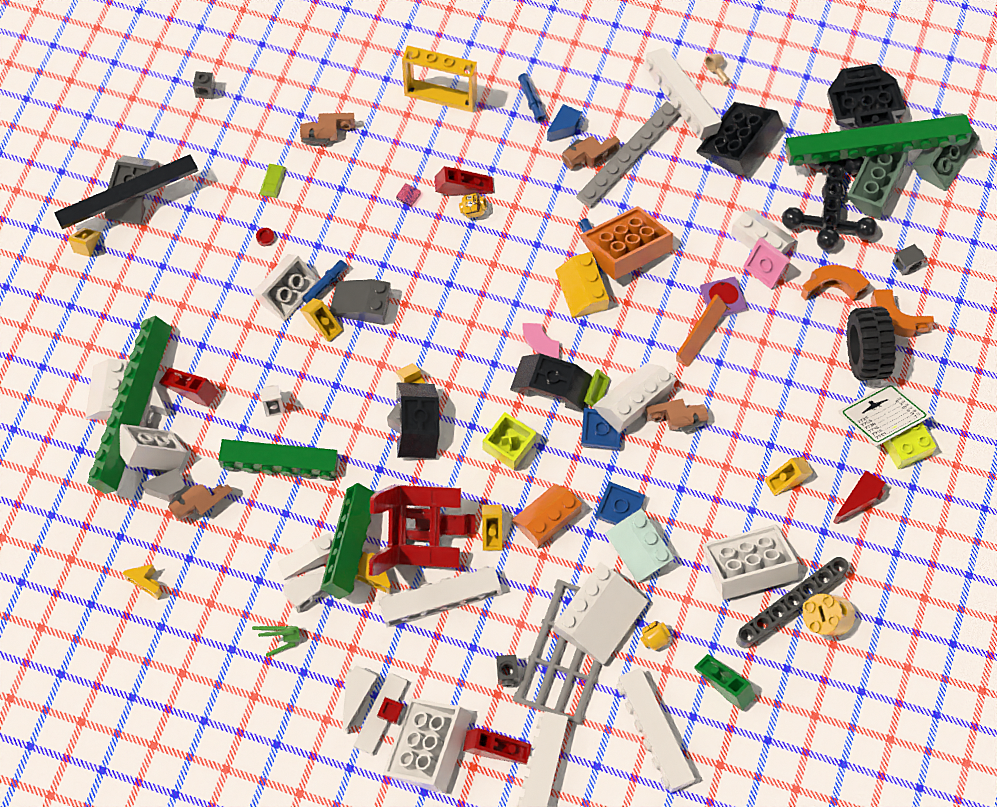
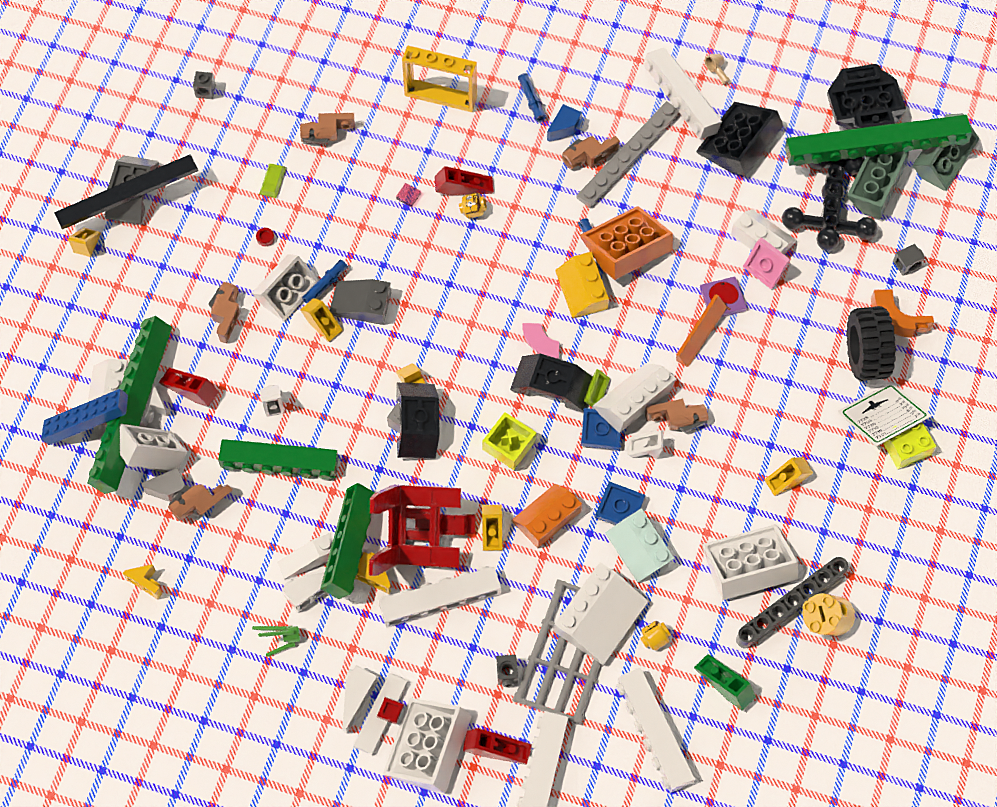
orange arch [800,265,870,301] -> none
red slope [833,470,886,524] -> none
none -> blue piece [41,389,128,445]
none -> nougat plate [208,282,241,344]
none -> white slope [628,430,663,459]

